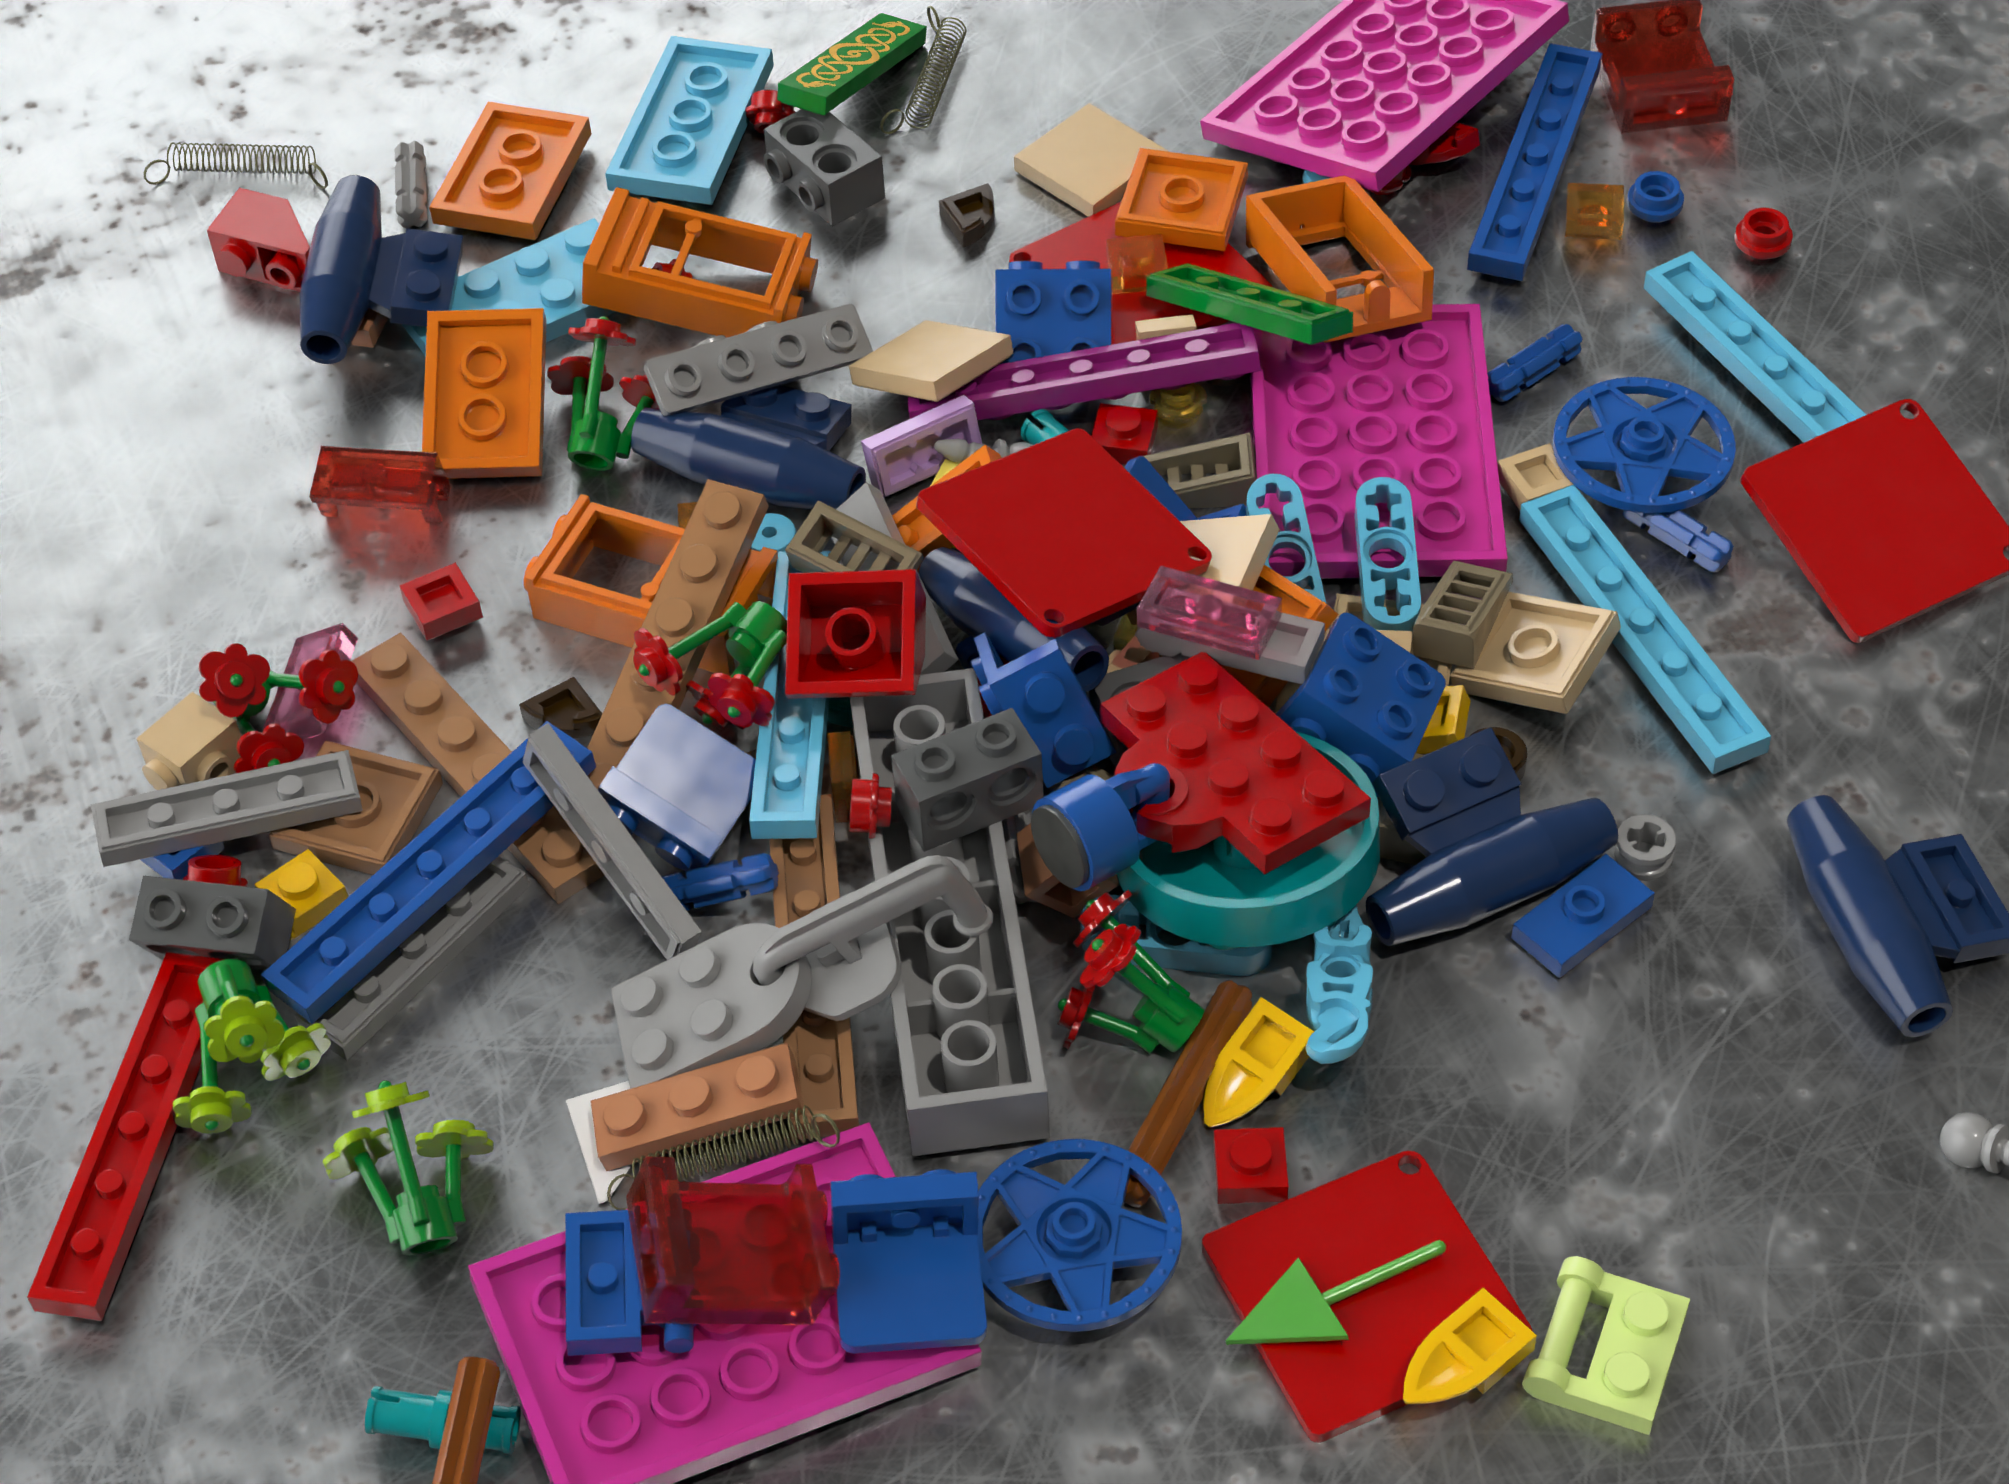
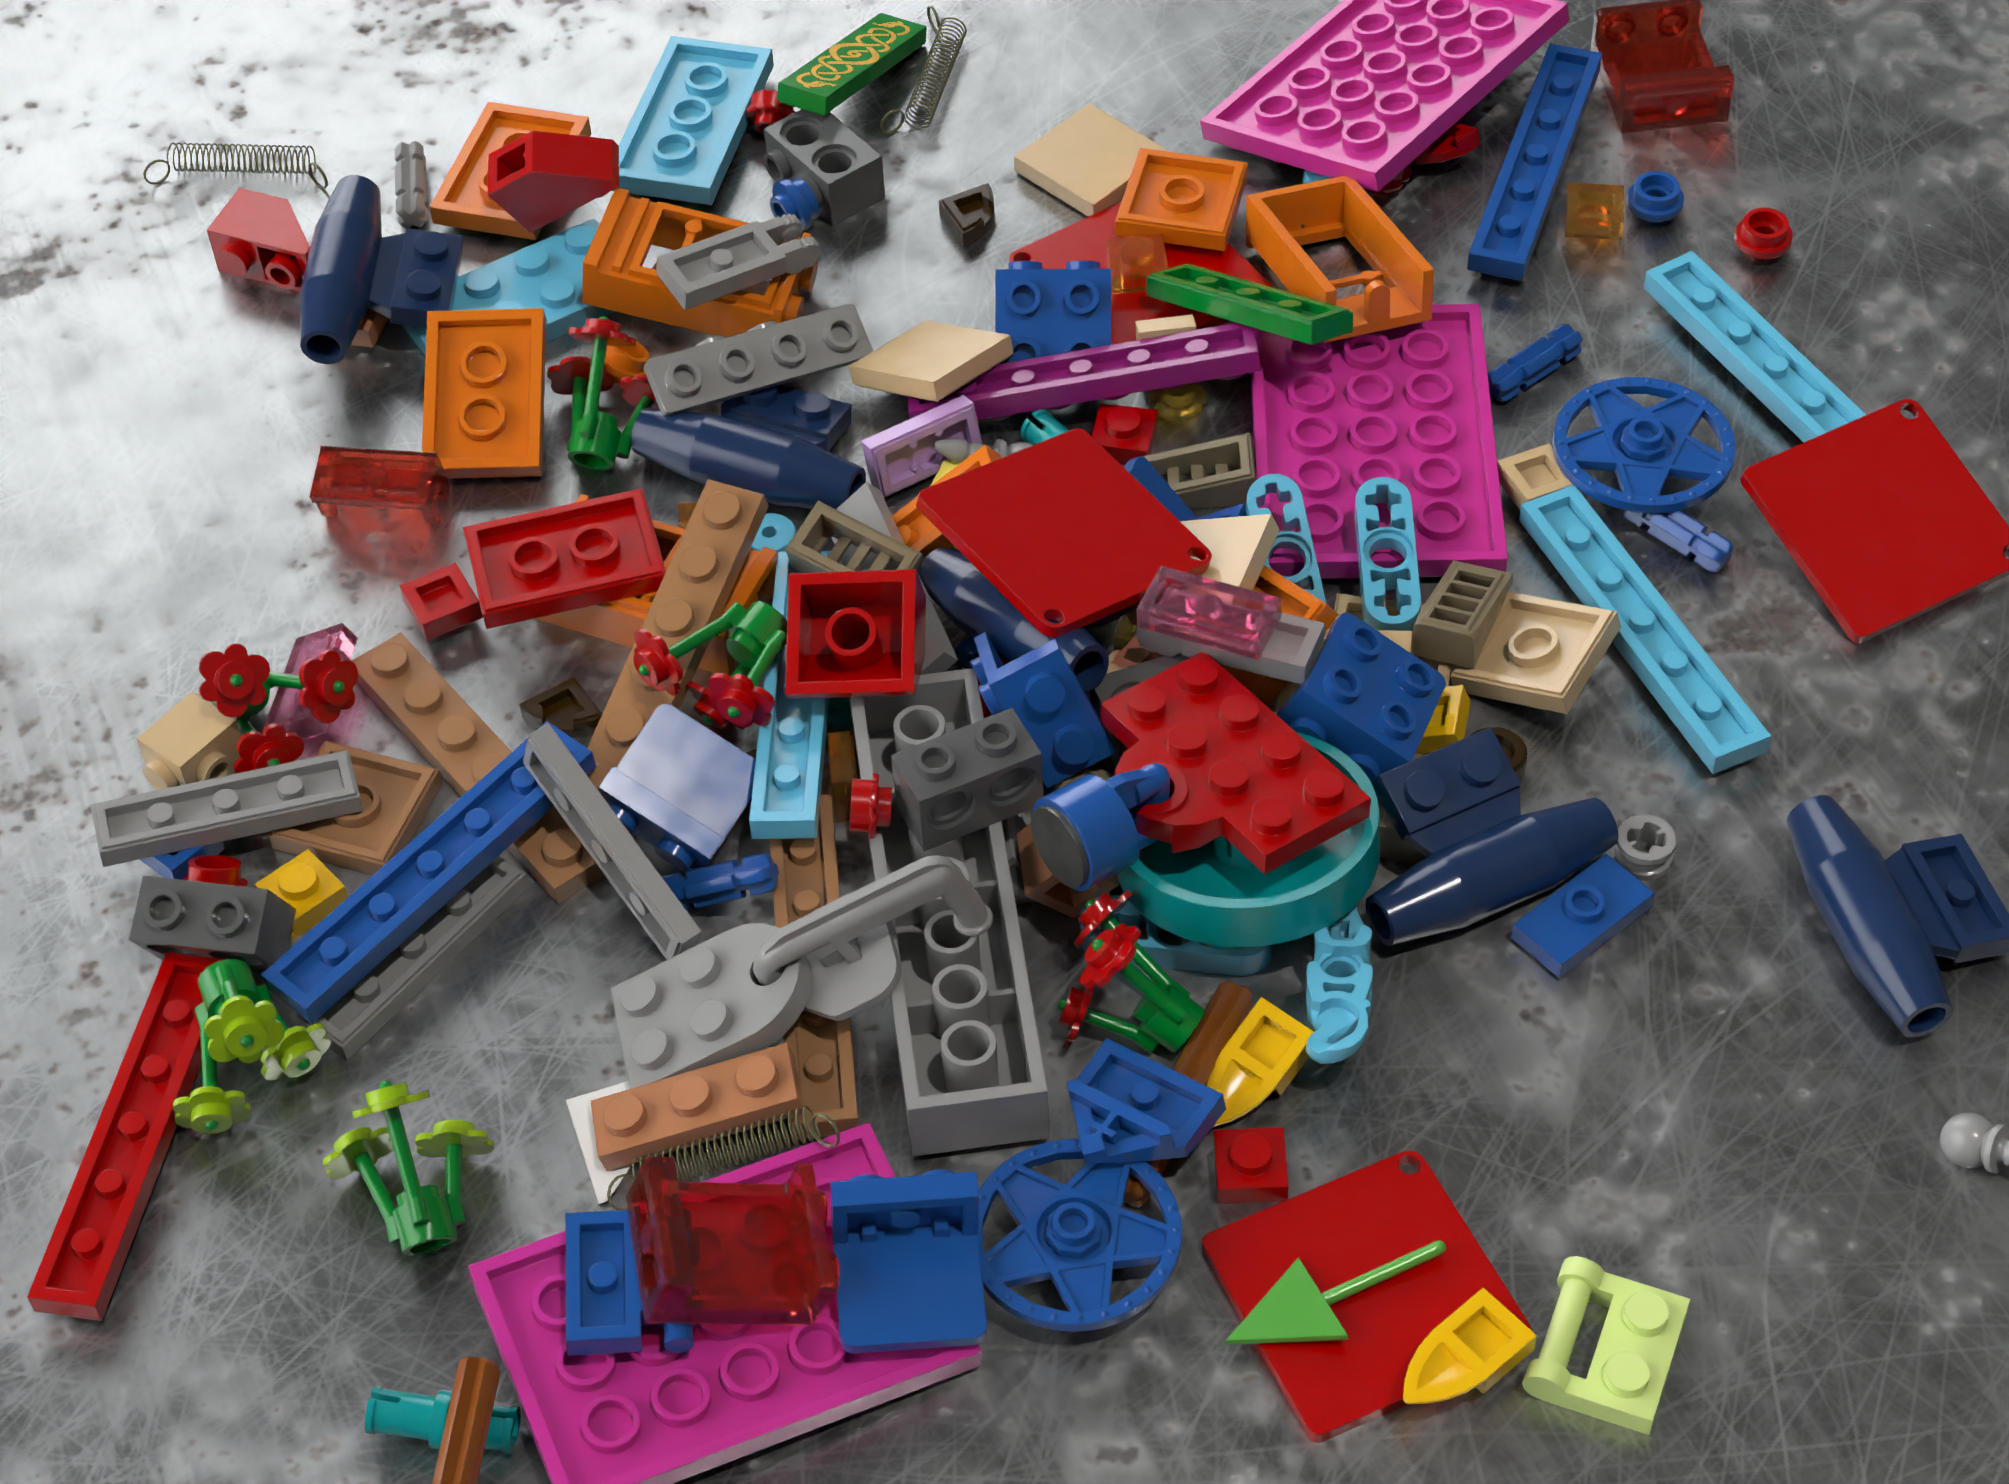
none -> red tile [463,488,666,629]
none -> red slope [487,131,619,233]
none -> orange plate [604,336,650,384]
none -> light grey hinge [656,213,822,310]
none -> blue plate [770,178,820,232]
none -> blue slope [1066,1038,1226,1163]

